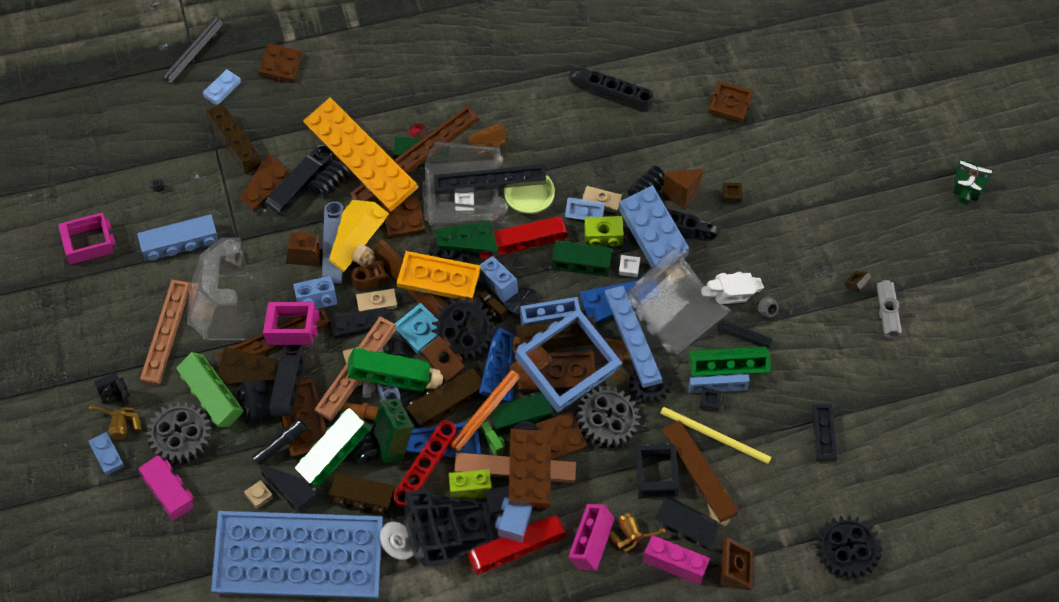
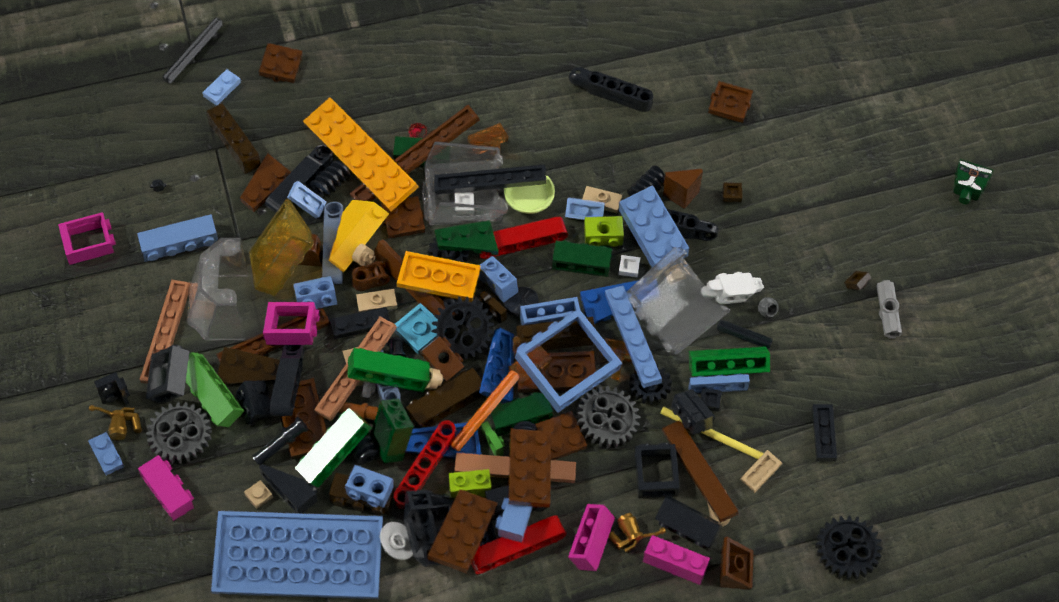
none -> black window [145,345,190,404]
none -> clear yellow slope [249,199,313,296]
none -> light blue plate [287,181,326,218]
none -> medium blue brick [345,465,394,508]
none -> reddish brown plate [428,489,498,573]
none -> black brick [671,389,715,435]
none -> tan plate [740,450,782,493]

